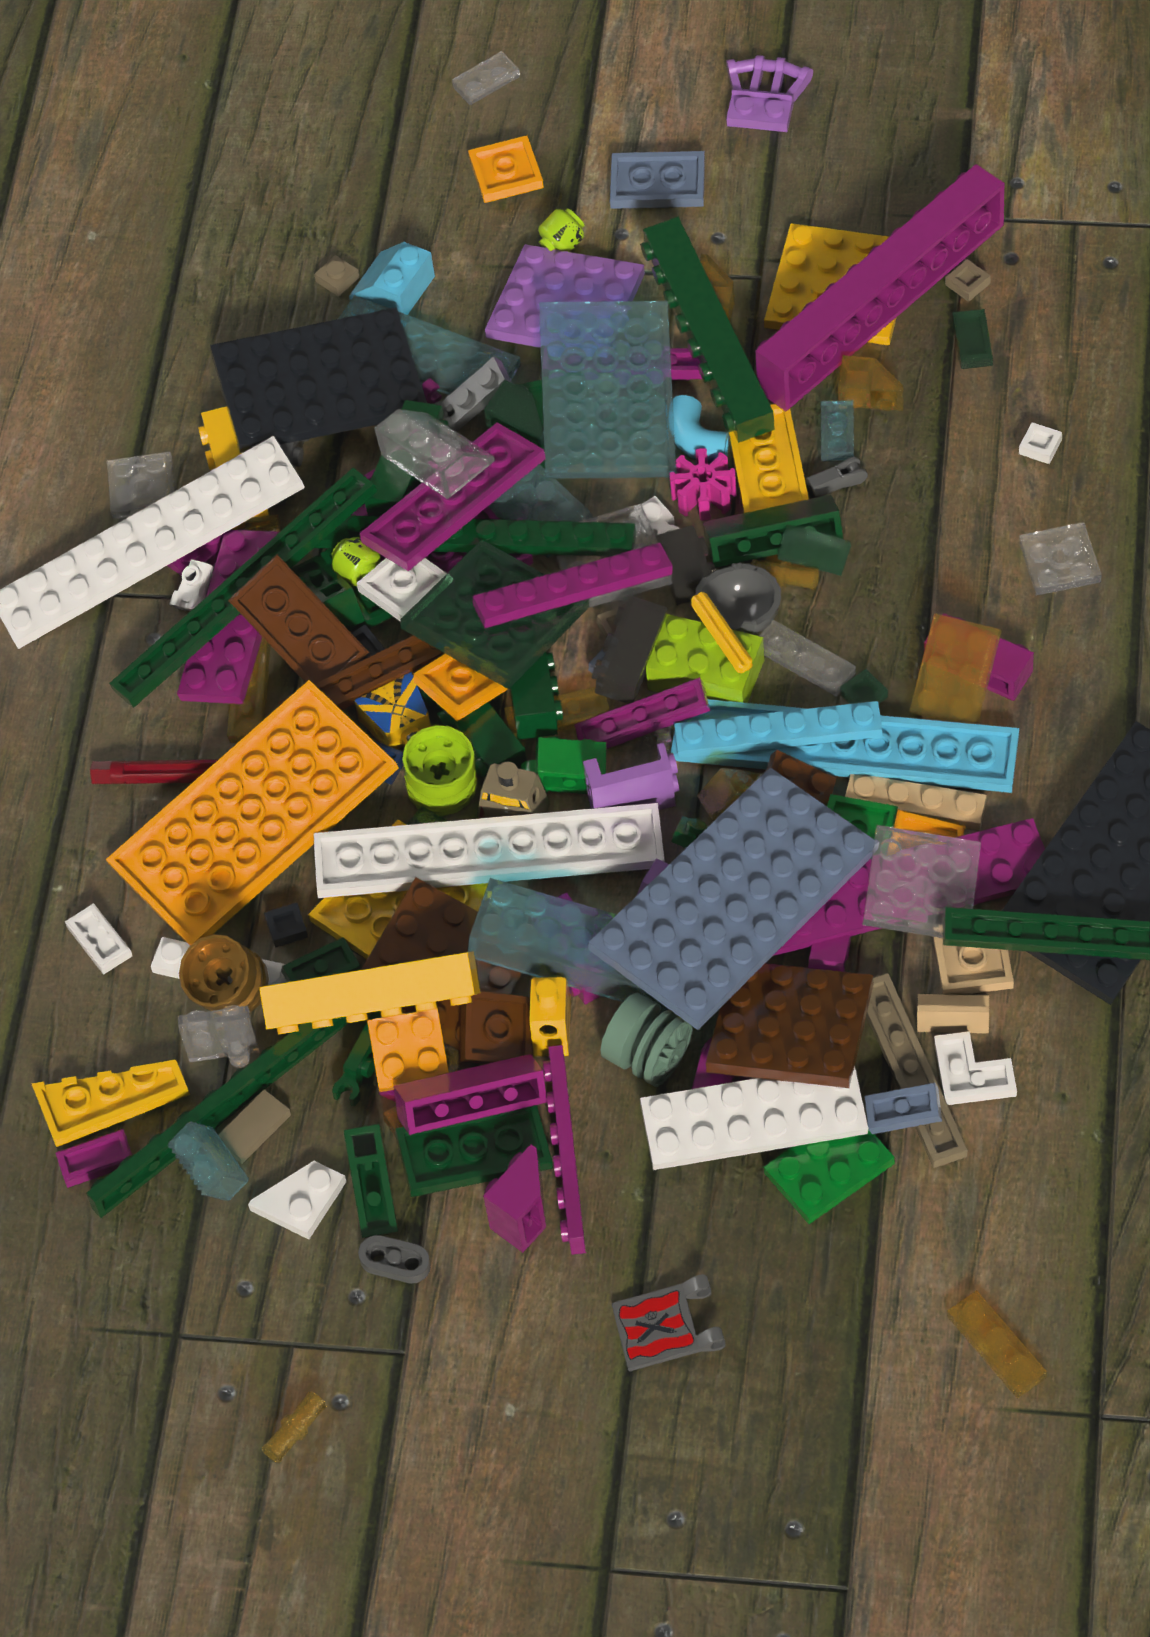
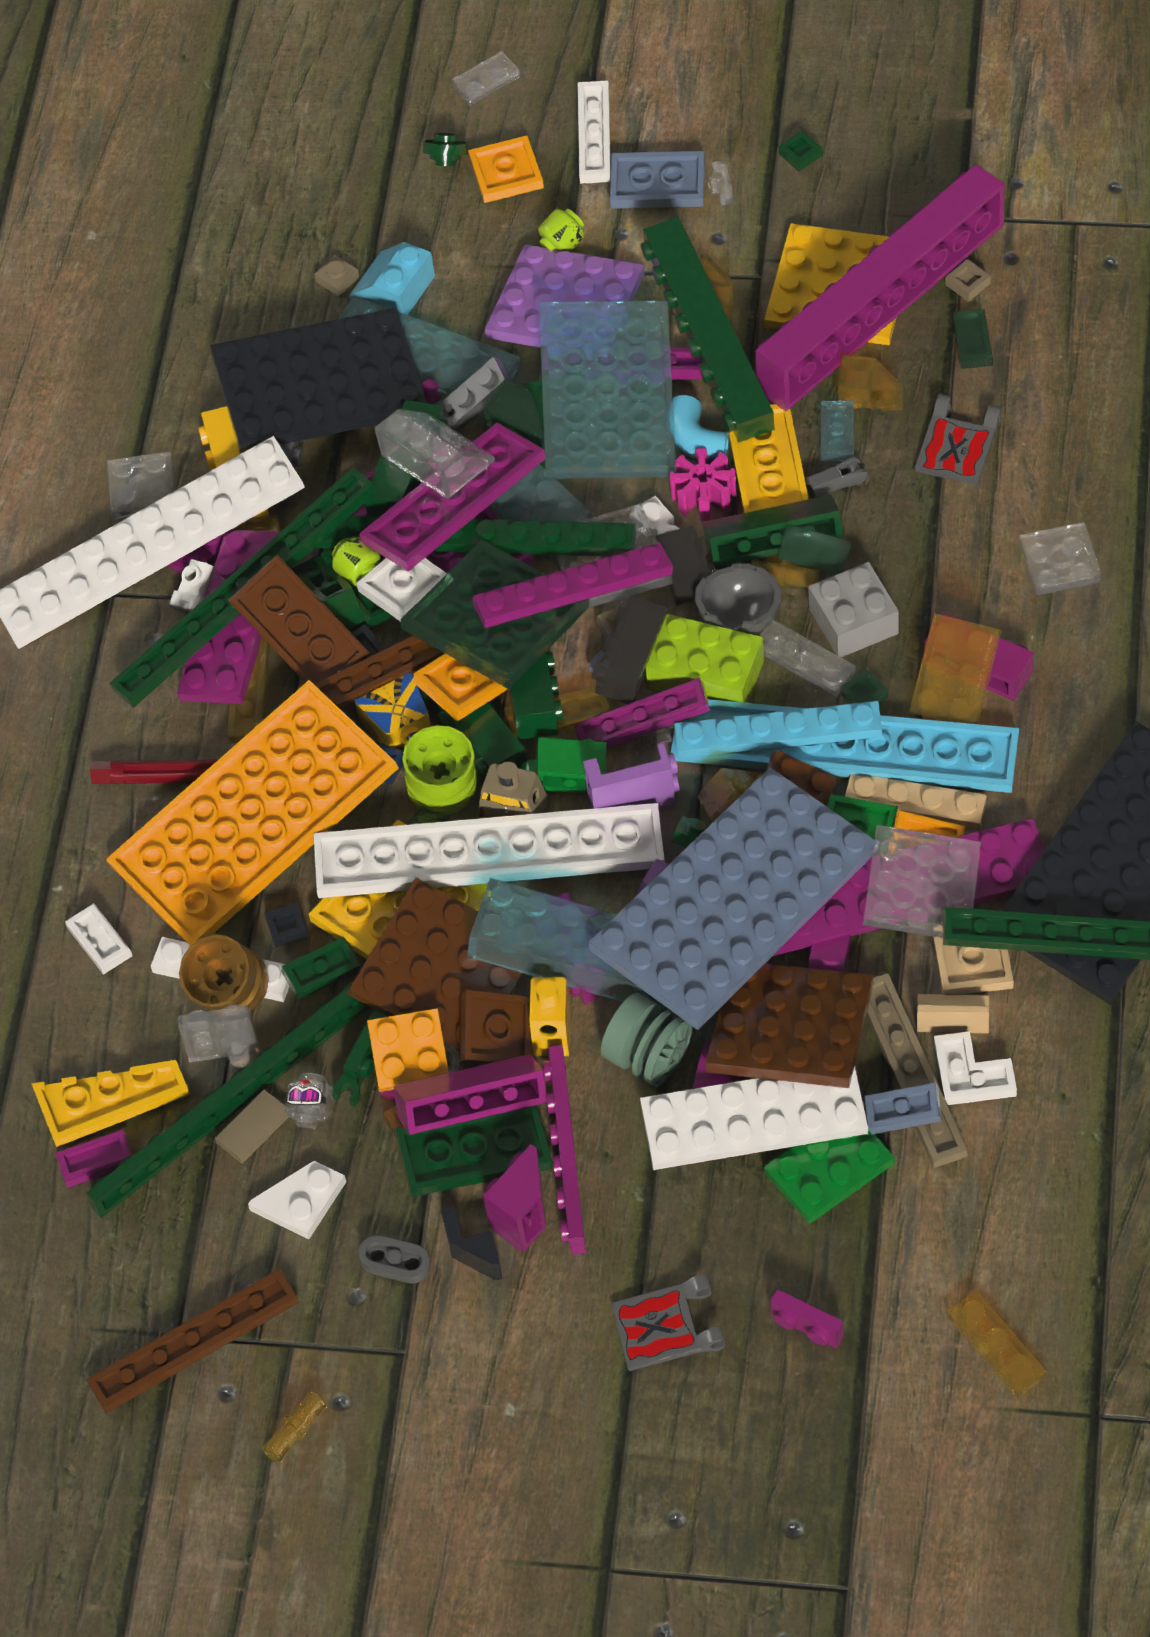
clear light blue brick [168,1121,249,1201] -> none
yellow brick [259,951,481,1035] -> none
dark green slope [344,1124,398,1238] -> none
yellow axle [691,592,753,674] -> none
medium lavender plate [726,55,813,132] -> none
white plate [1019,422,1062,464] -> none
none -> reddish brown plate [86,1269,299,1414]
none -> clear head [285,1073,333,1128]
none -> dark green plate [423,133,468,166]
none -> black slope [441,1206,503,1281]
none -> white plate [578,81,611,184]
none -> clear plate [708,160,733,206]
none -> magenta plate [770,1289,844,1349]
none -> dark green plate [778,130,822,172]
none -> light grey brick [808,562,899,659]
none -> flag [915,394,1001,486]

